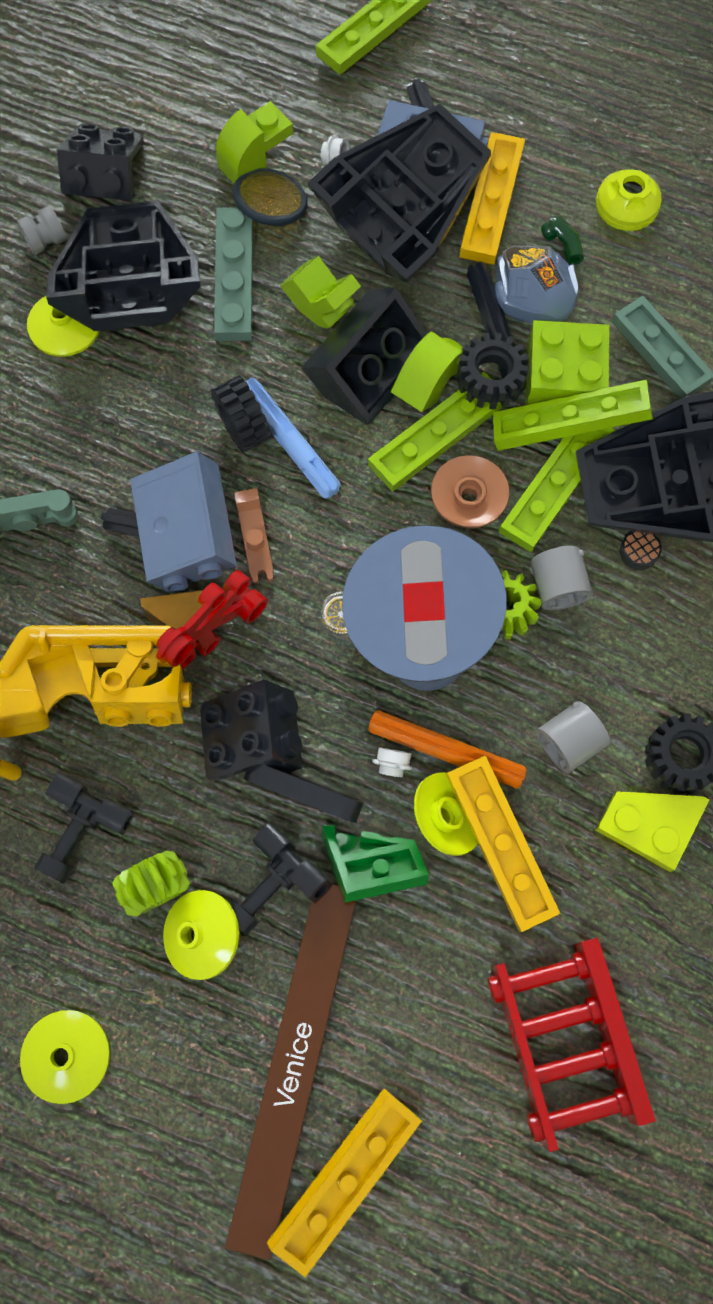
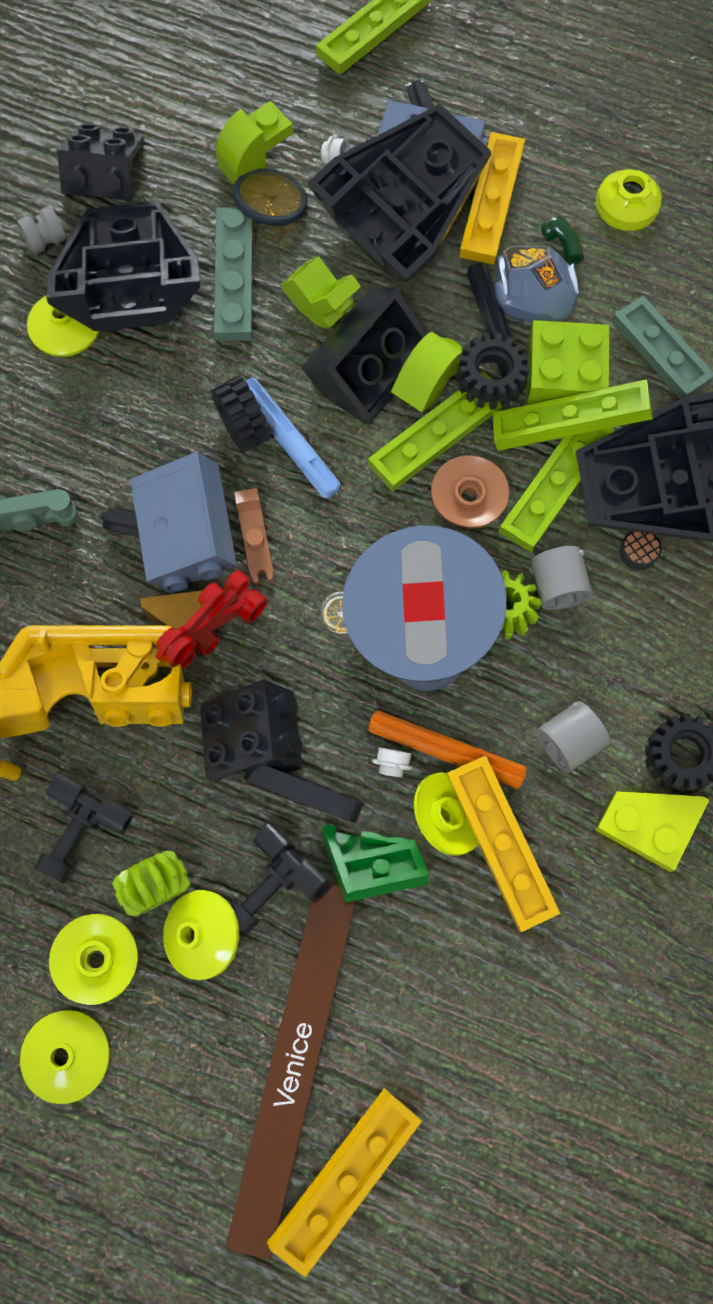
red fence [487,937,656,1152] -> none
none -> neon yellow dish [49,914,138,1005]

